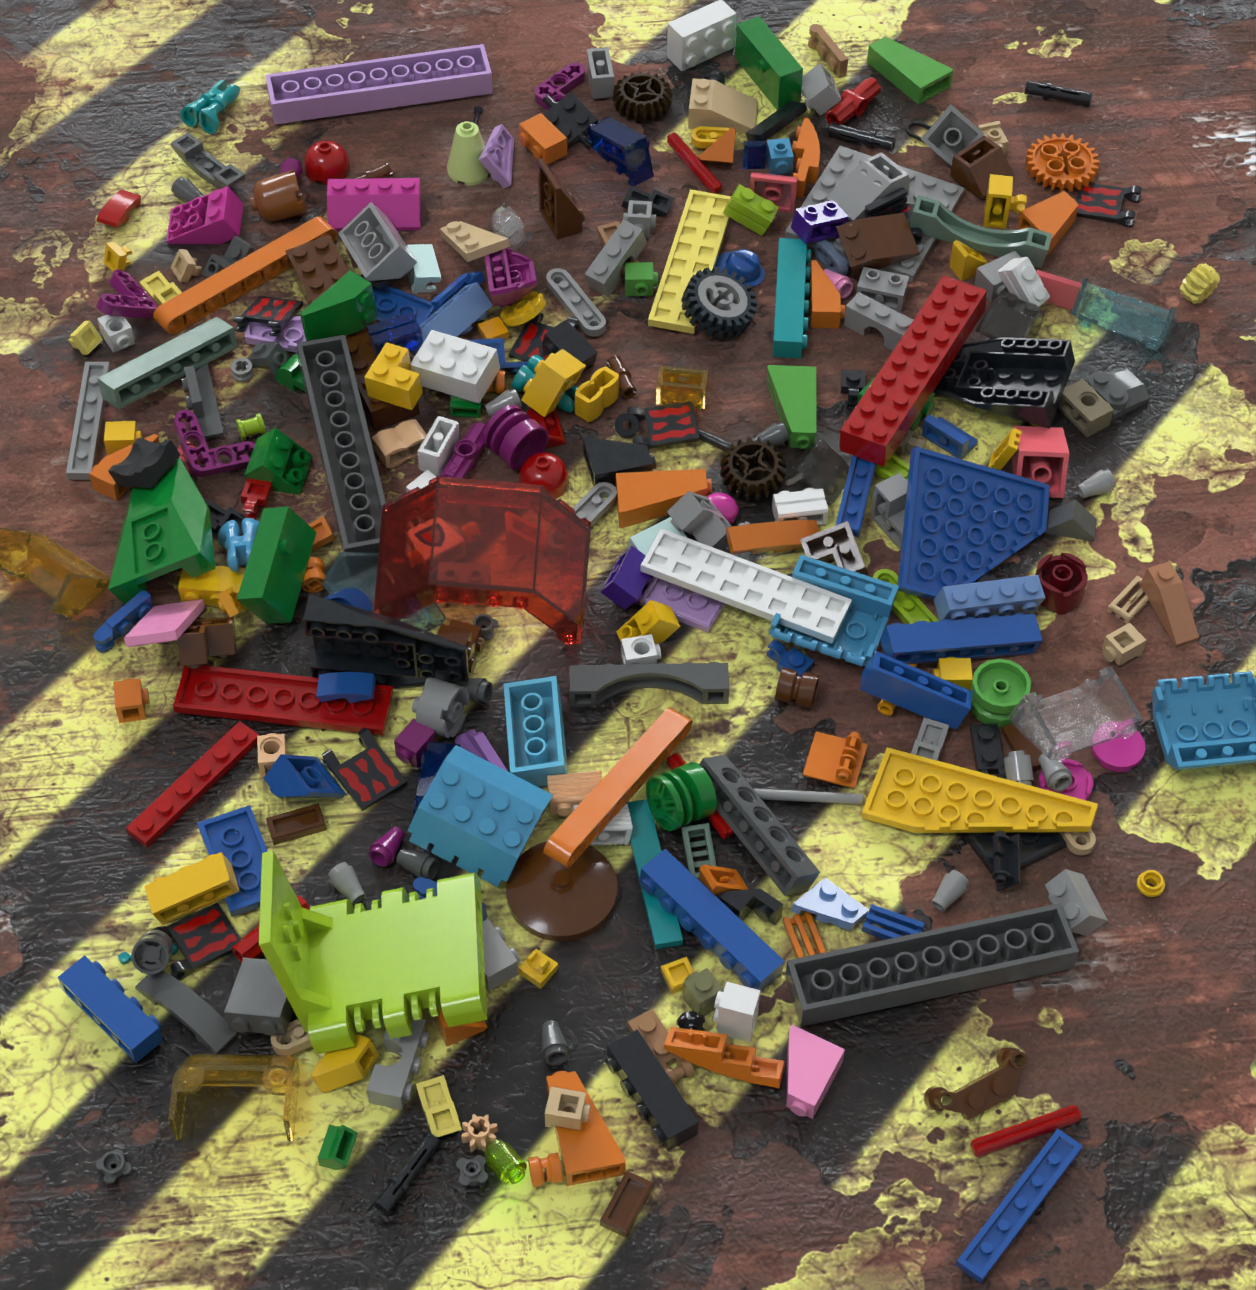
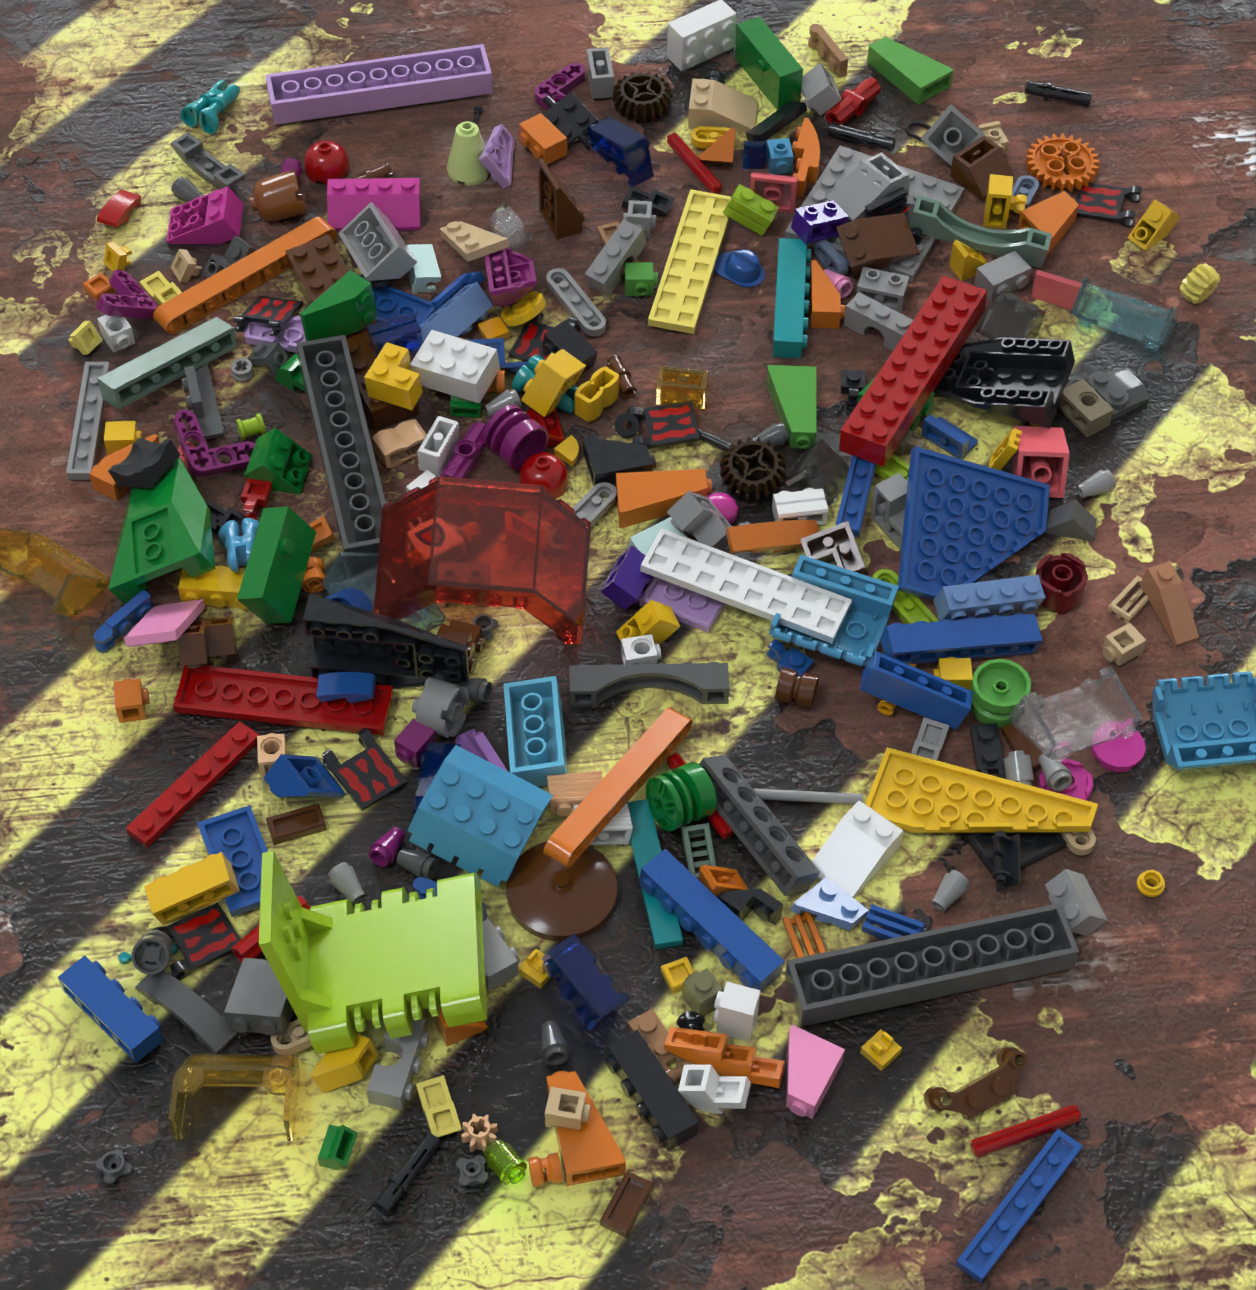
light orange plate [217,587,244,617] -> none
black wheel [681,267,758,339] -> none
orange hinge [803,731,868,789] -> none
white brick [998,257,1050,311] -> none
none -> orange tile [82,272,116,302]
none -> clear blue wedge [542,934,629,1030]
none -> yellow tile [554,435,579,467]
none -> white brick [678,1065,751,1114]
none -> white slope [812,801,903,898]
none -> yellow tile [860,1029,902,1071]
none -> sand blue plate [1012,175,1039,211]
none -> yellow slope [1127,199,1181,251]

